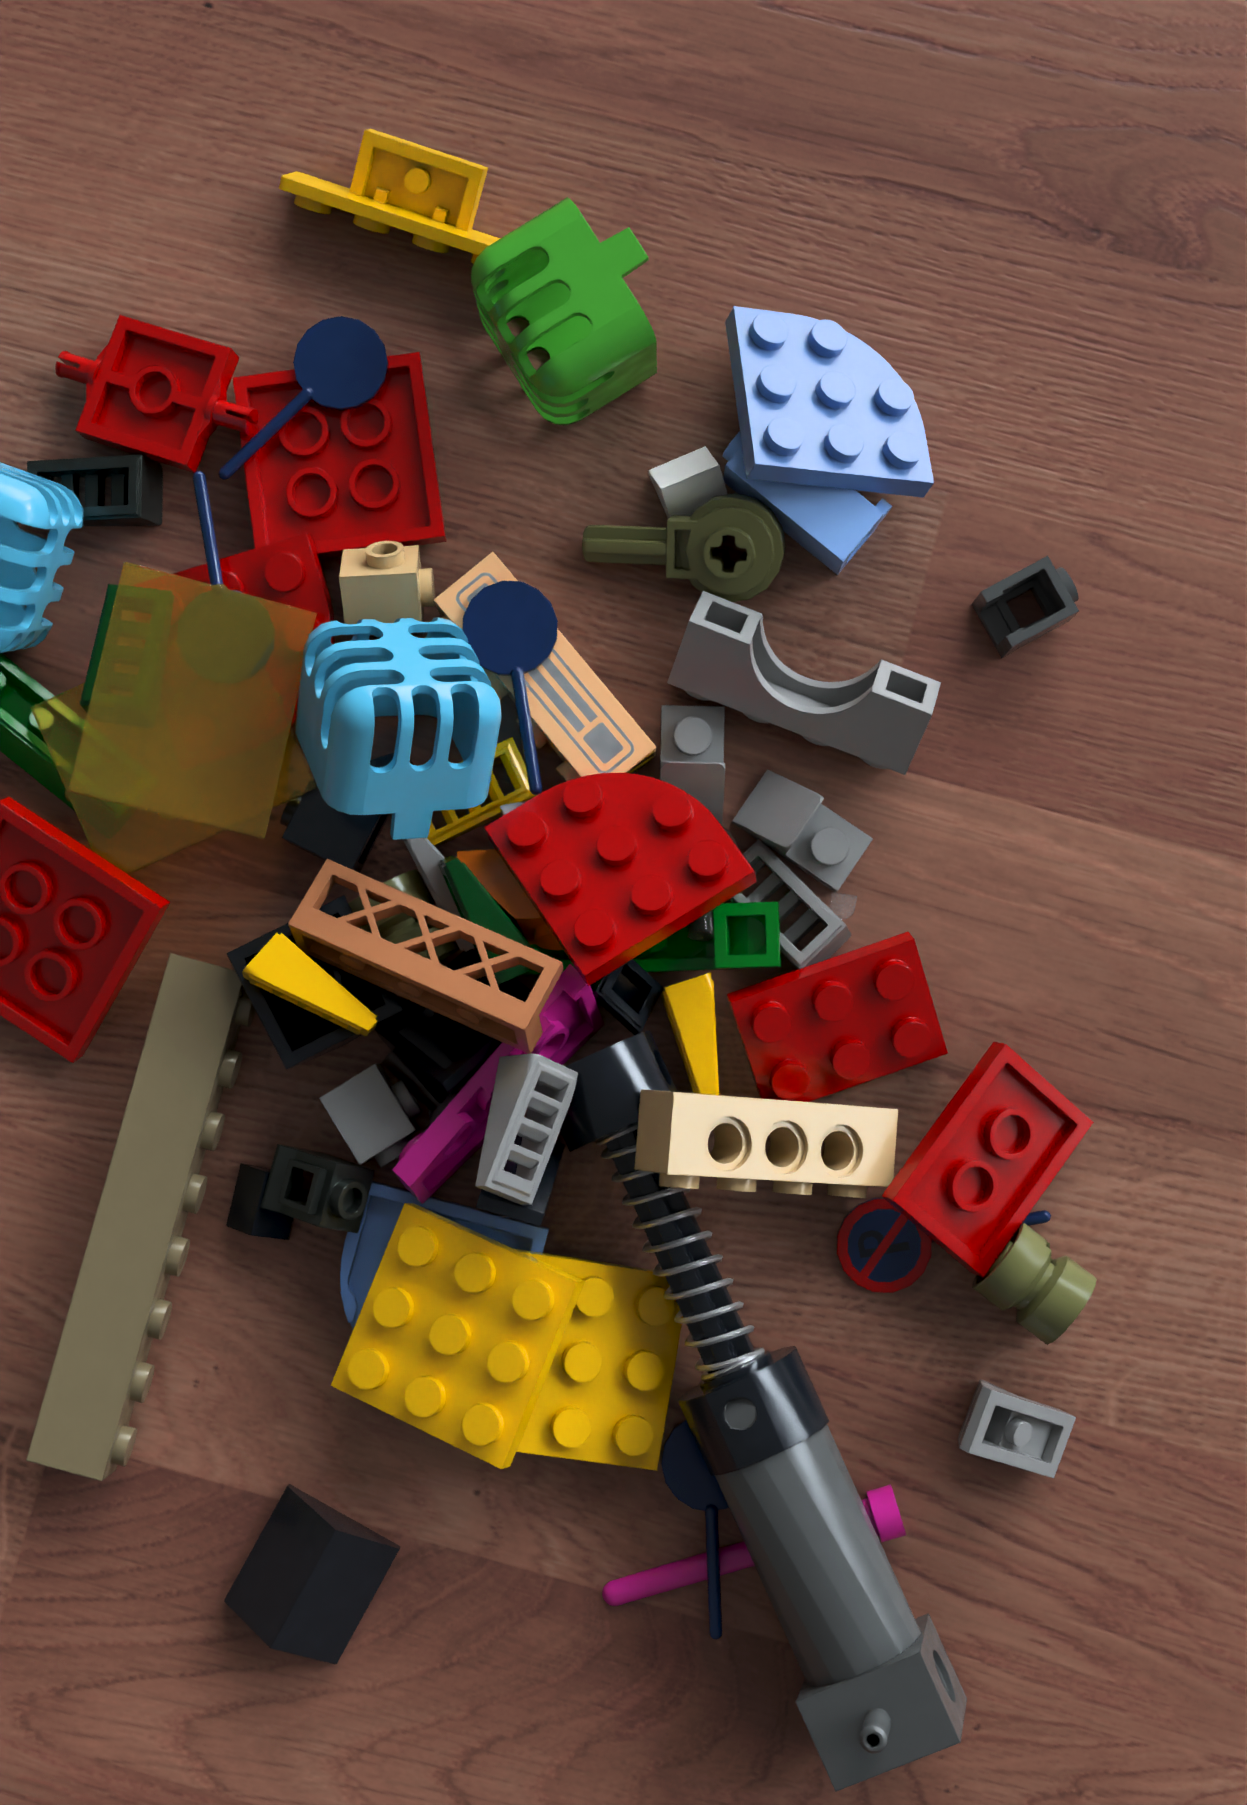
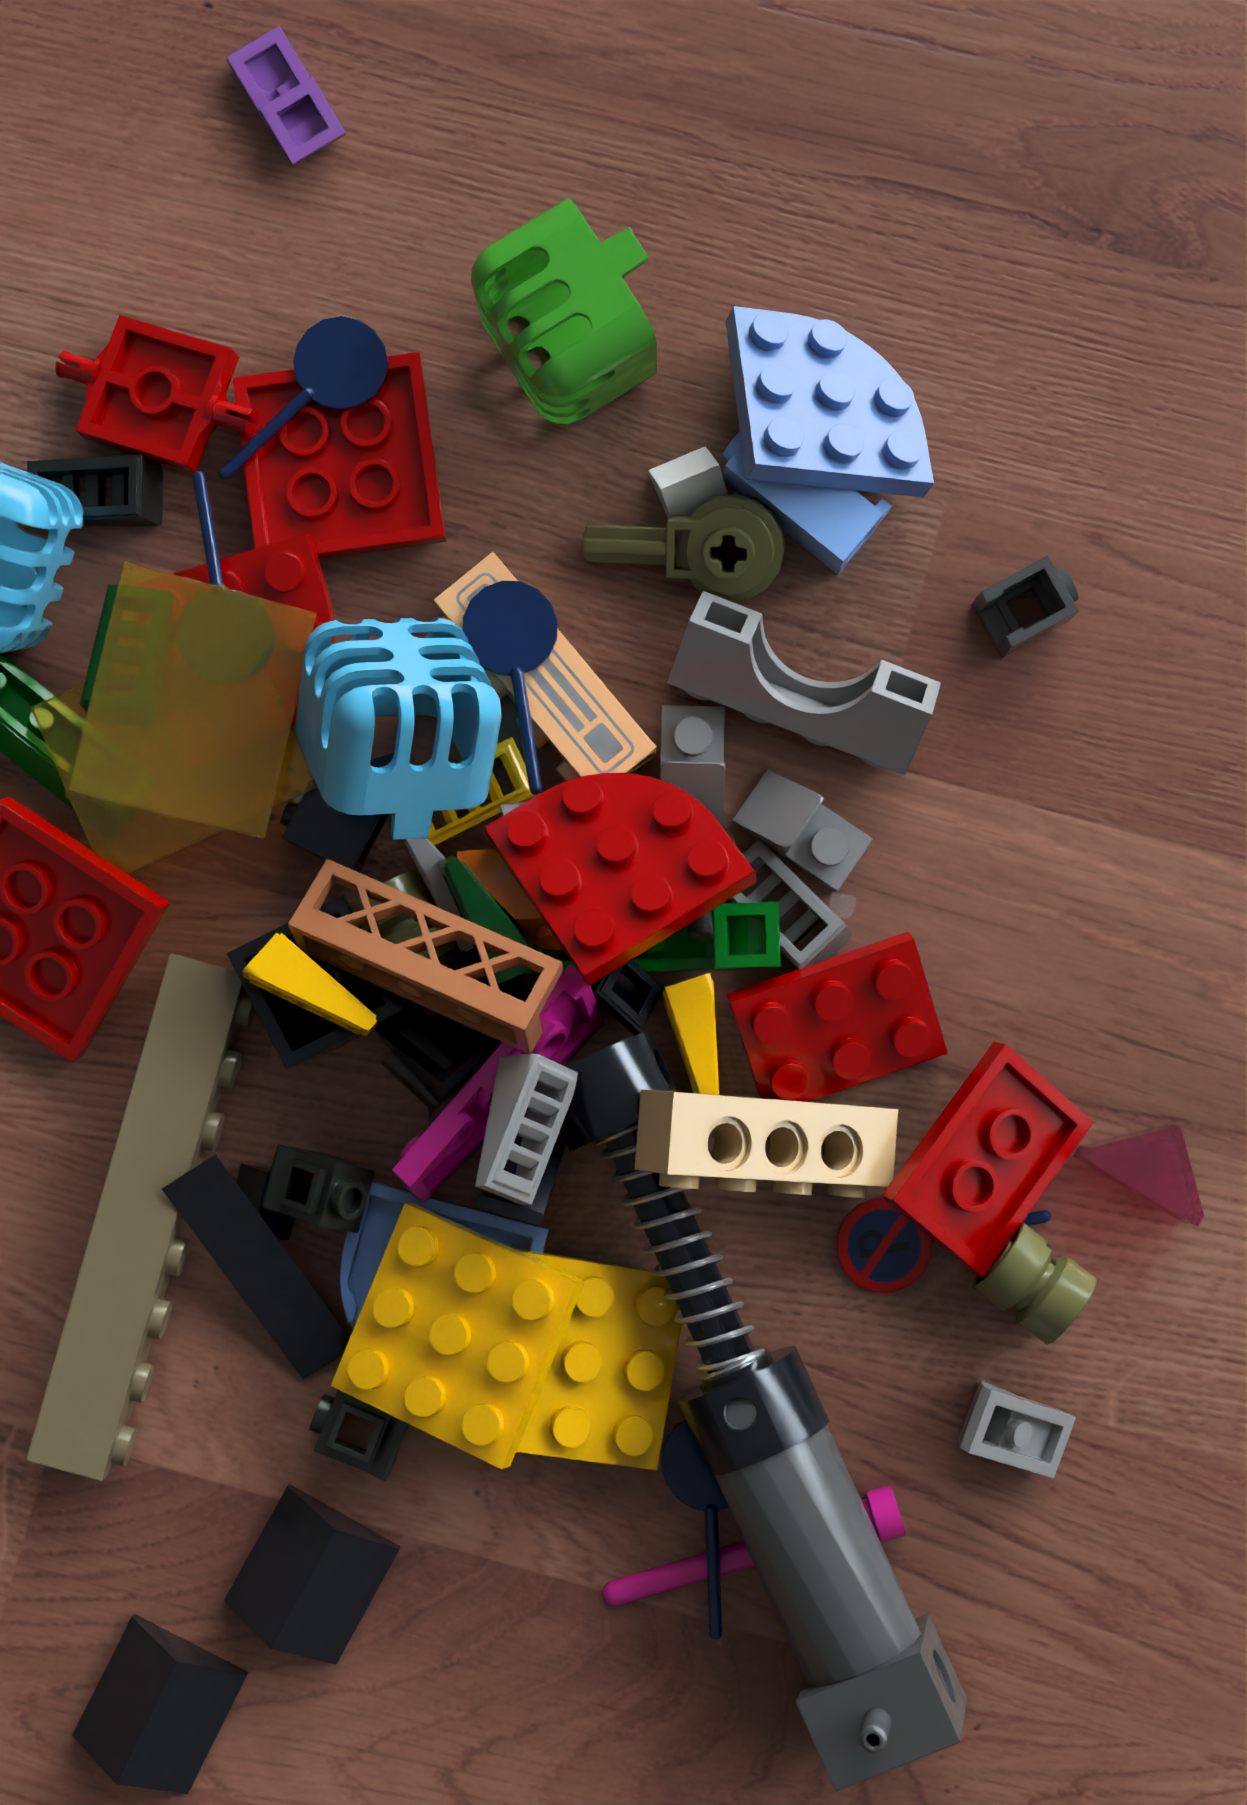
yellow bracket [279,129,500,264] -> none
light grey brick [319,1064,422,1168] -> none
tan brick [339,541,435,624] -> none
none -> black slope [72,1614,249,1794]
none -> black sticker [162,1154,350,1379]
none -> medium lavender slope [227,26,346,166]
none -> pearl dark grey window [309,1390,410,1482]
none -> clear pink slope [1073,1124,1204,1227]

